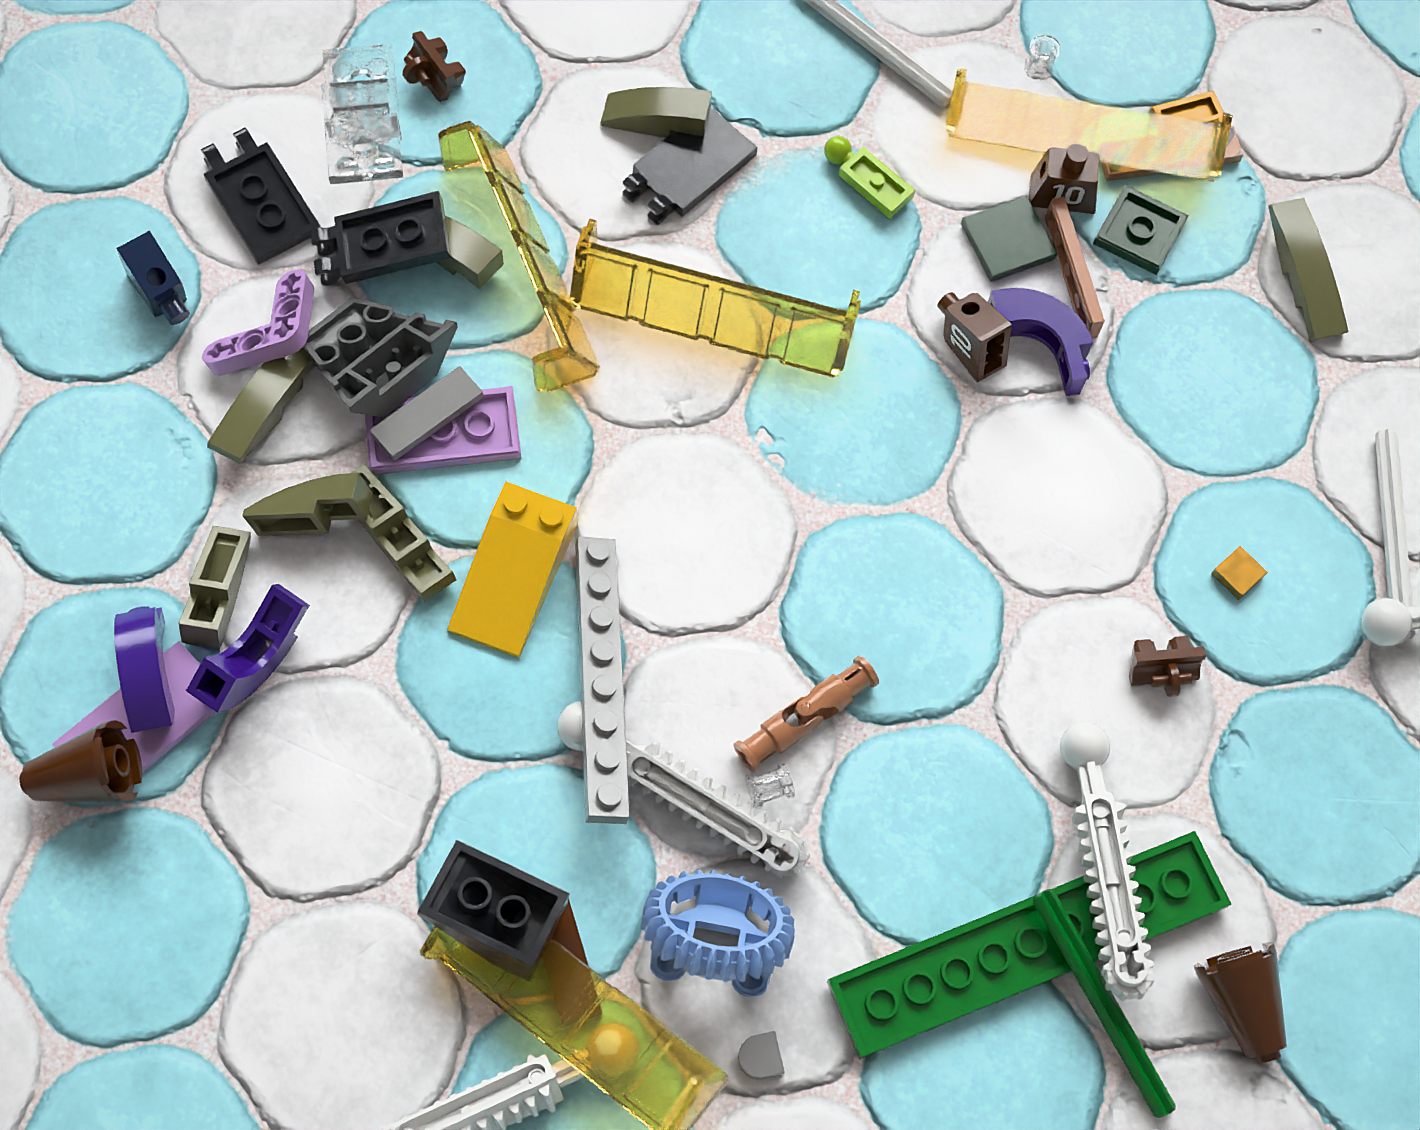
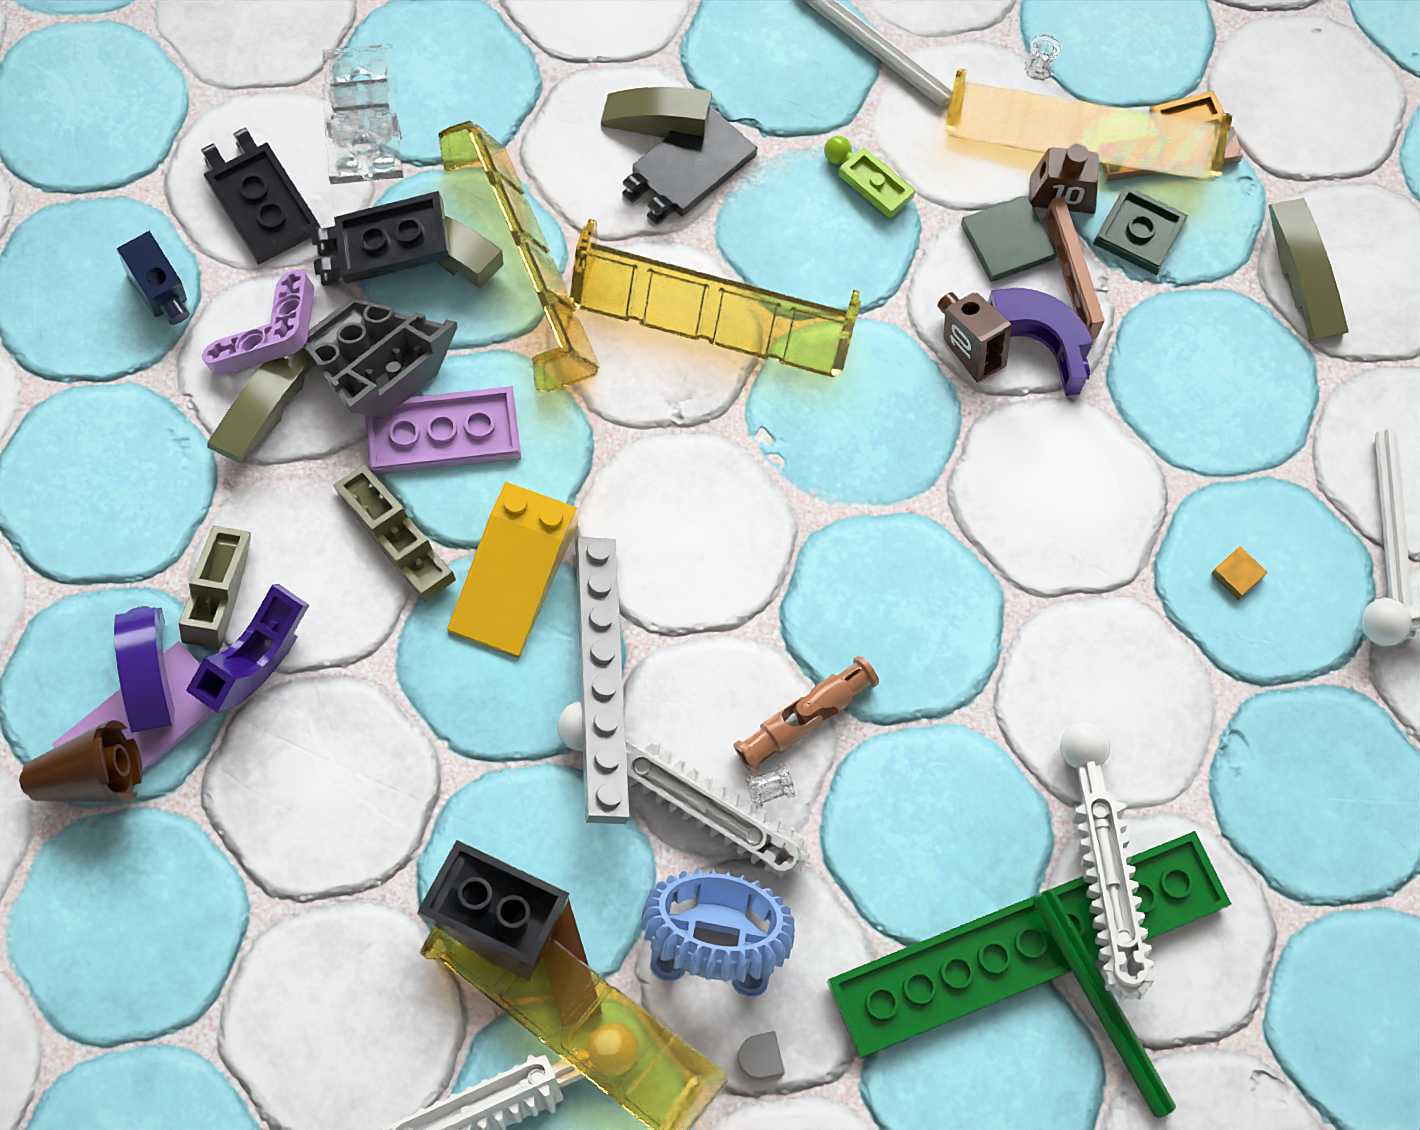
olive slope [242,472,373,536] -> none
light grey tile [370,366,484,462] -> none
reddish brown hips [402,31,466,102] -> none
reddish brown hips [1128,636,1206,697] -> none
reddish brown cone [1193,942,1287,1064] -> none

